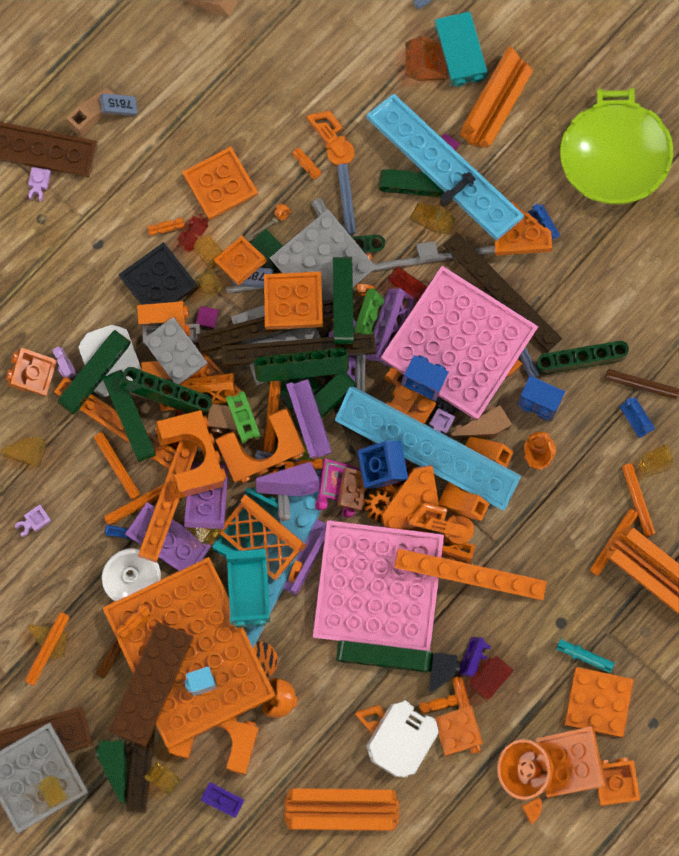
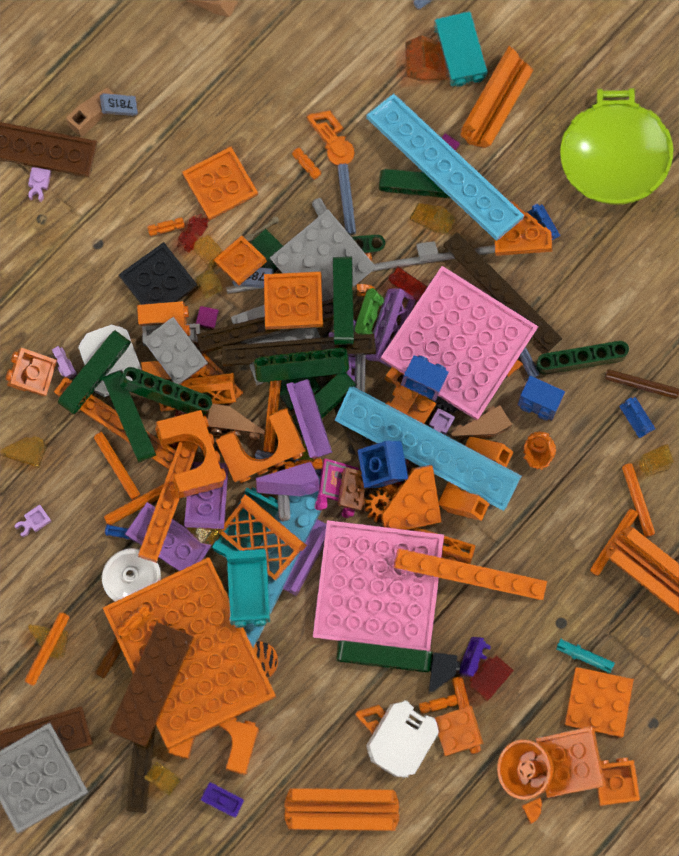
clear yellow brick [38,775,69,809] -> none
dark green slope [95,740,127,804] -> none
medium azure brick [184,666,217,696] -> none
bright green plate [226,391,261,443] -> none
orange cylinder [262,677,298,718] -> none
orange hinge [274,204,291,220] -> none
orange tile [288,560,303,583] -> none
orange piece [409,502,474,544] -> none
black hinge [440,172,476,207] -> none

